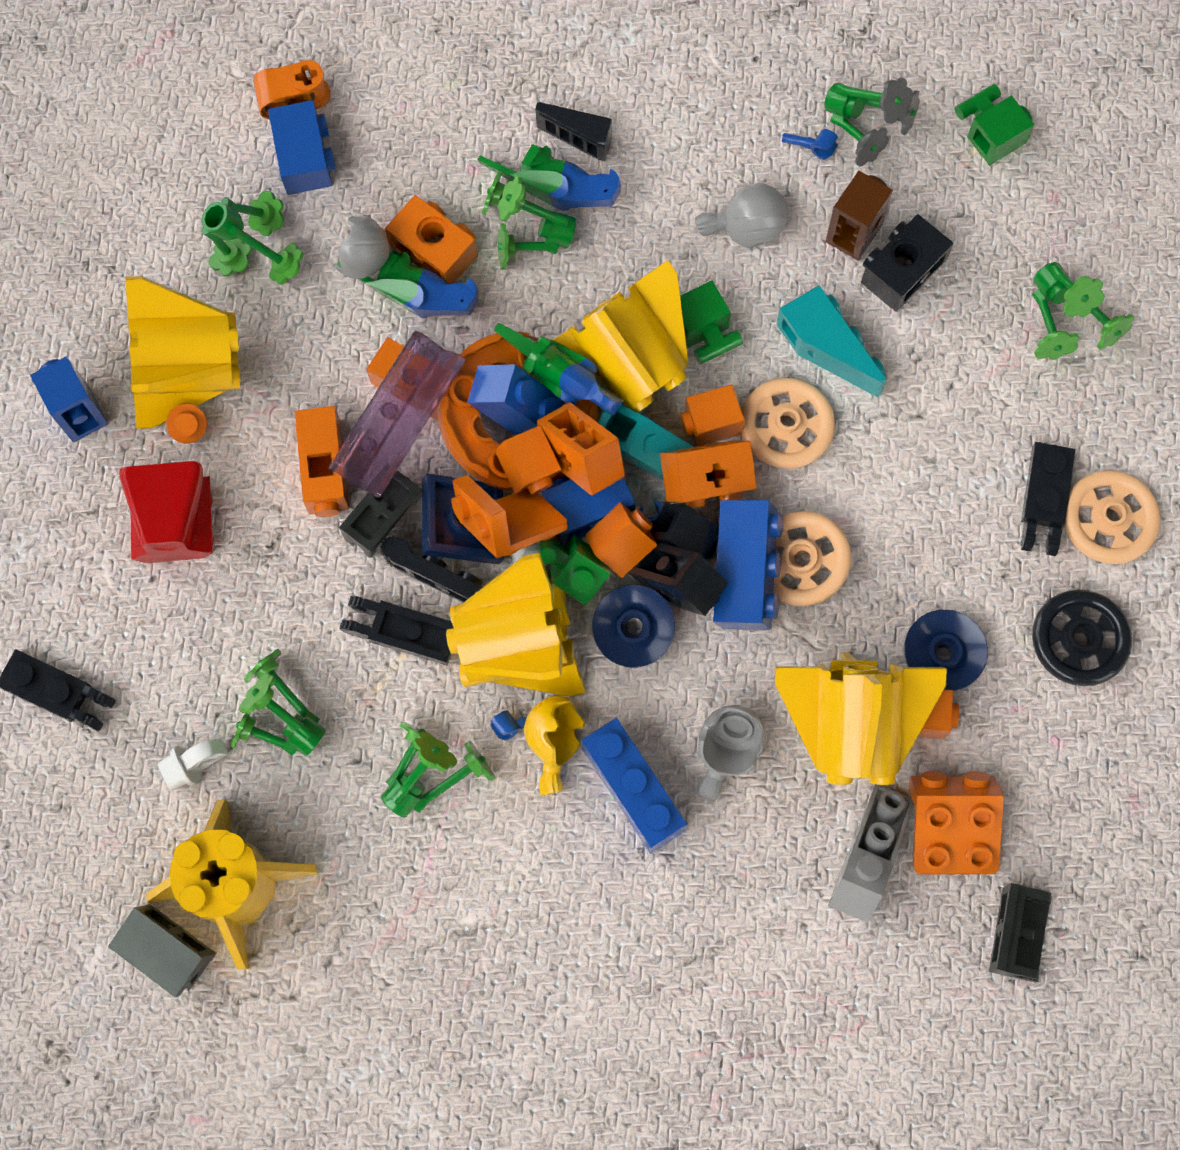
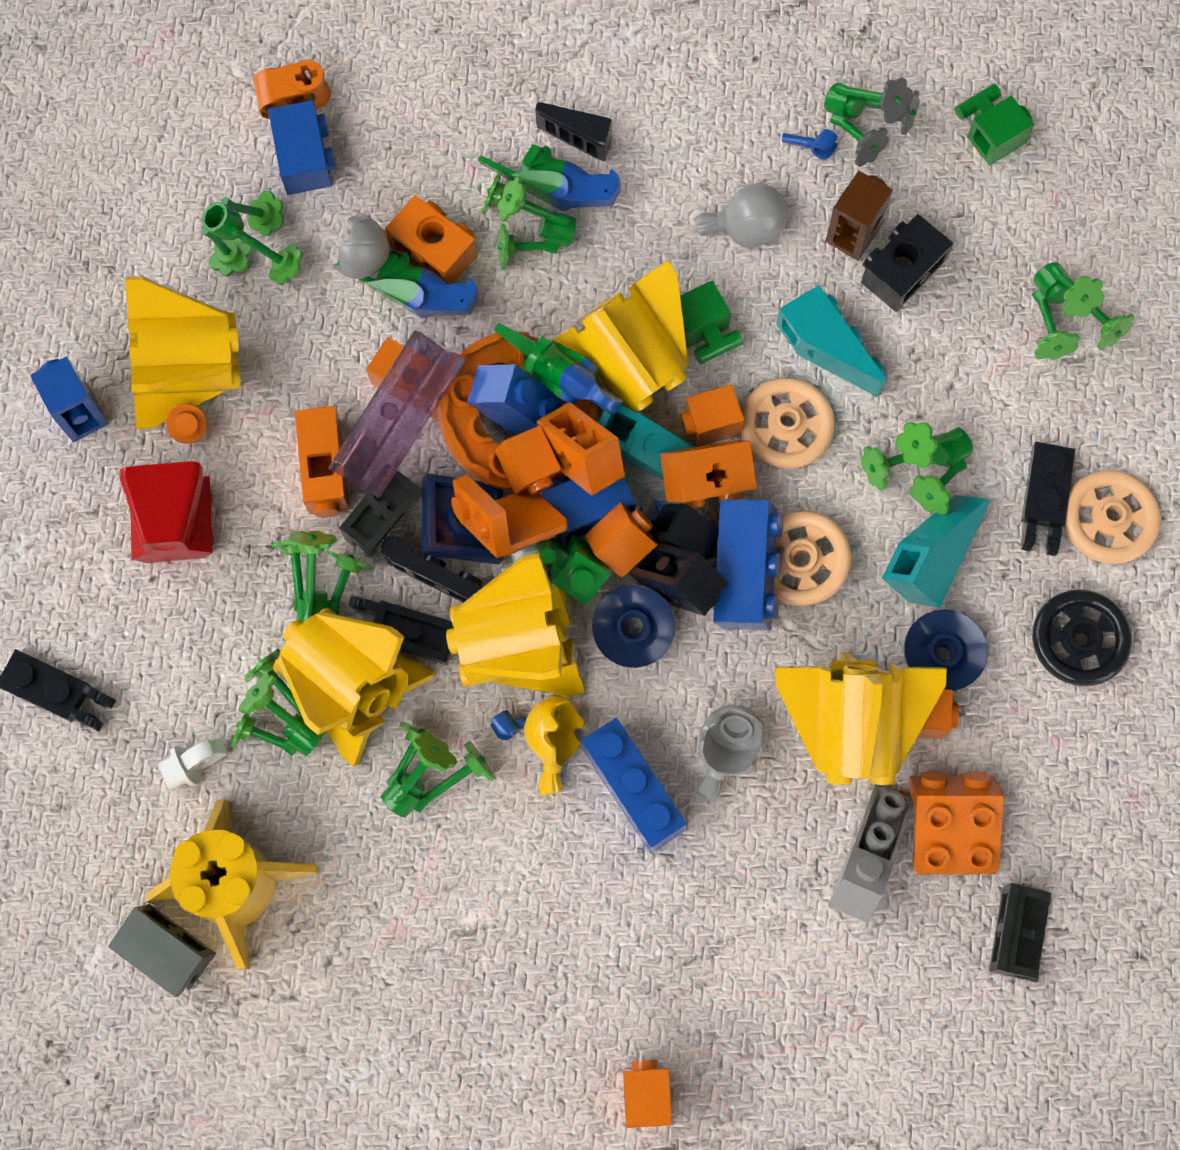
none -> plant [271,531,373,622]
none -> yellow brick [273,608,435,767]
none -> orange brick [623,1060,672,1128]
none -> bright green plant [861,422,973,515]
none -> teal slope [882,495,990,608]

